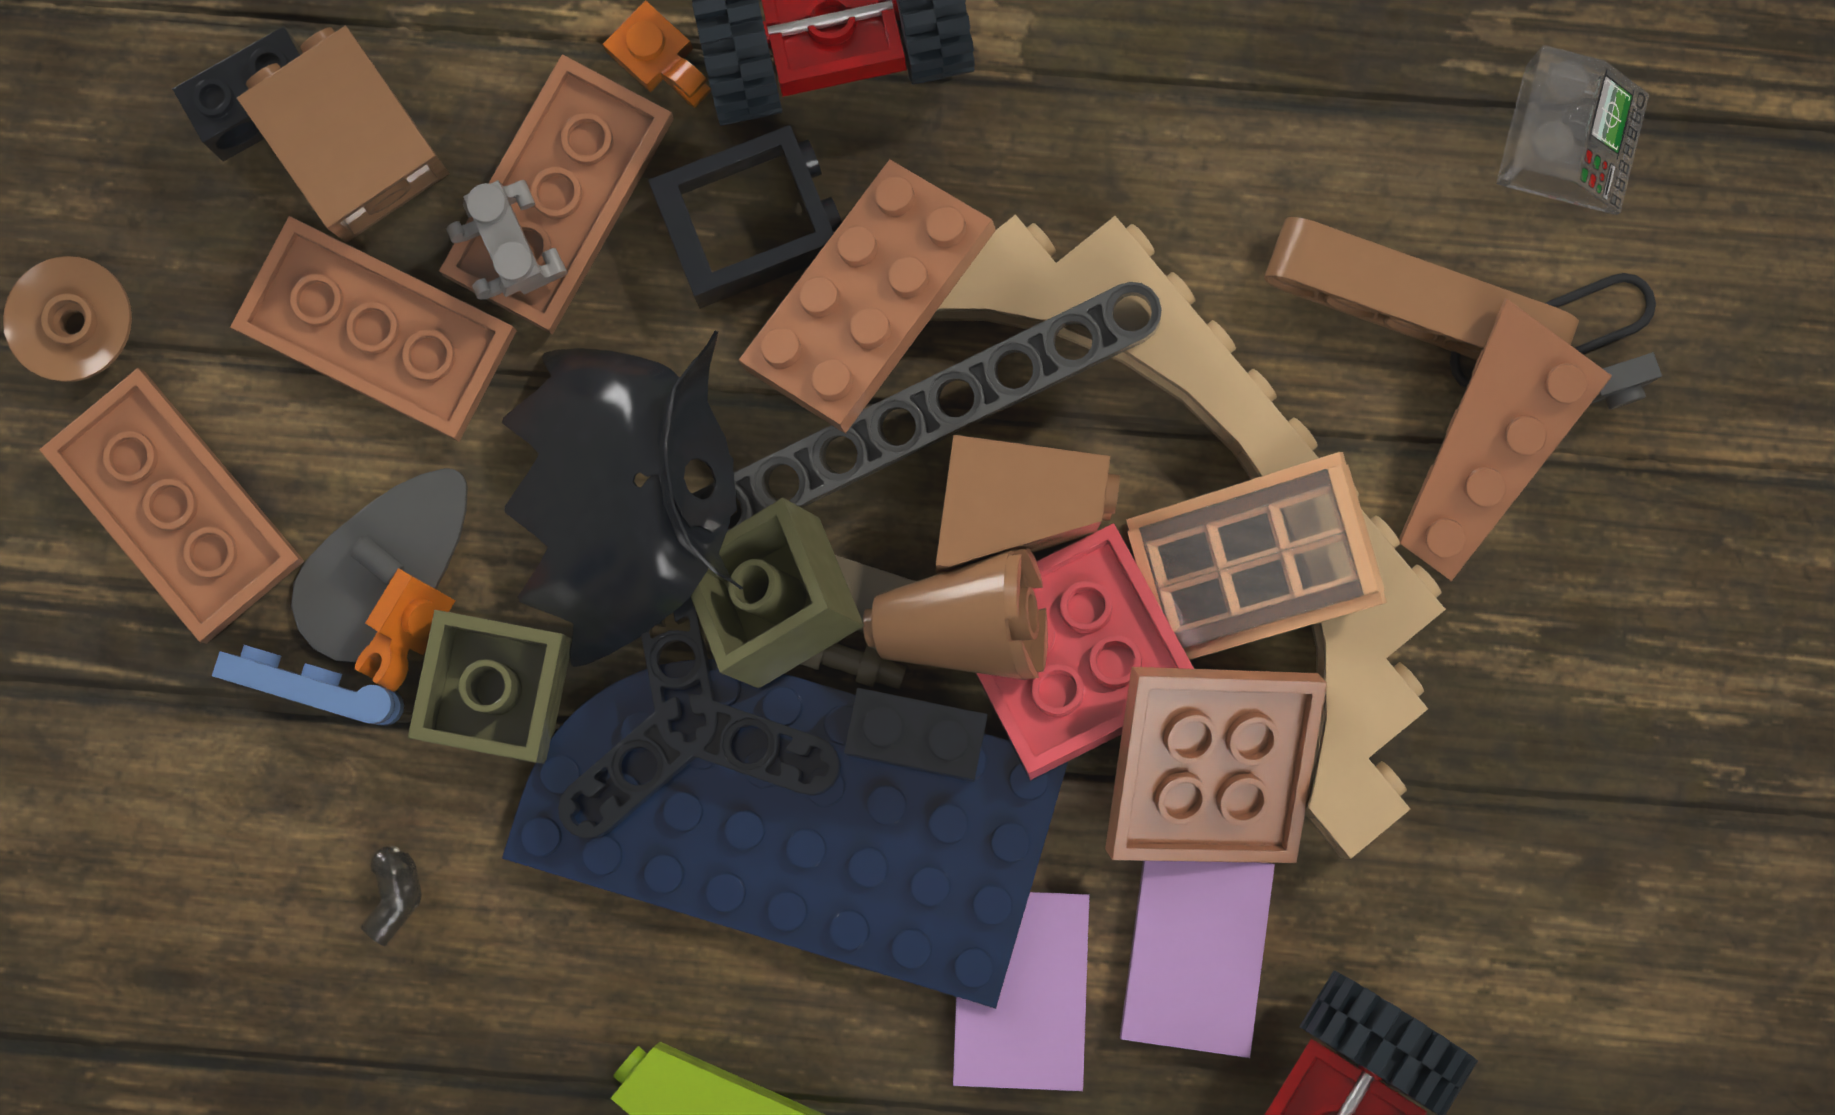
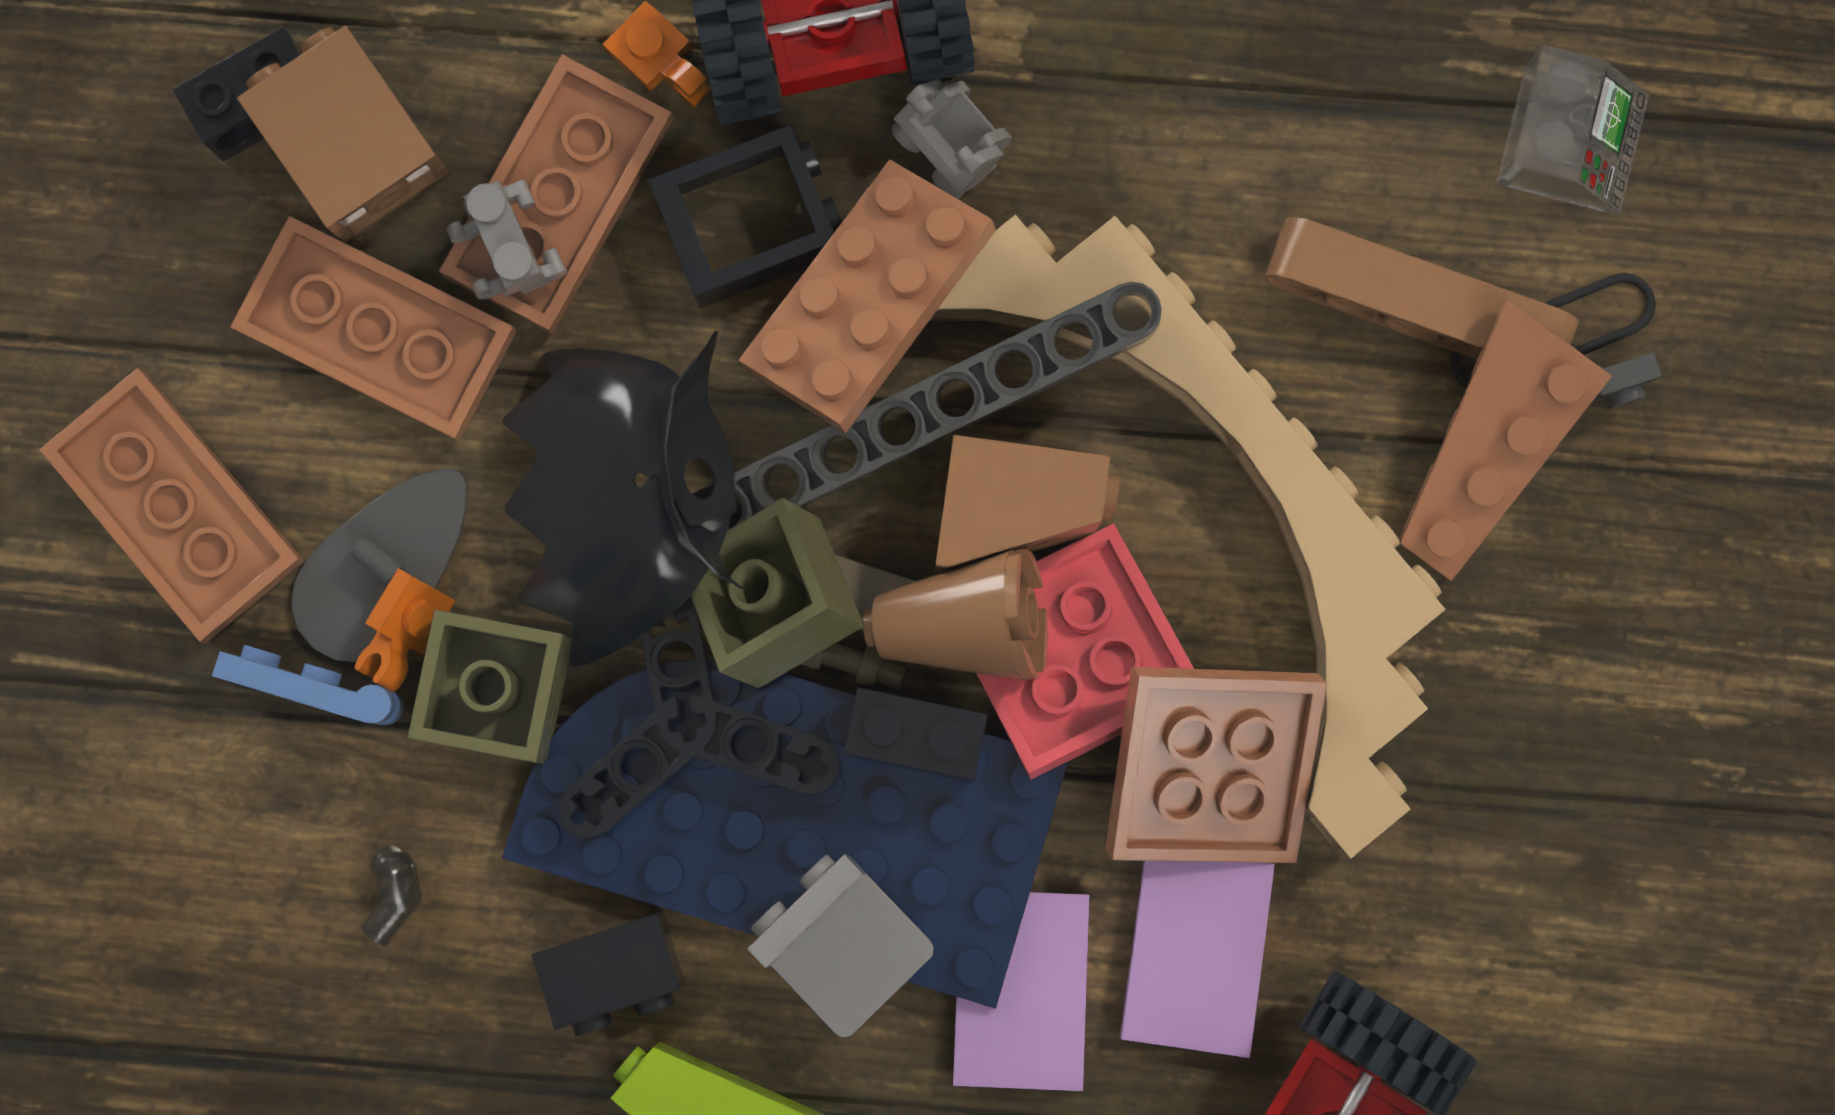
medium nougat dish [3,256,132,382] -> none
clear piece [1126,452,1387,660] -> none
none -> black brick [531,912,686,1036]
none -> light grey bracket [747,854,934,1037]
none -> light grey piece [892,79,1012,199]

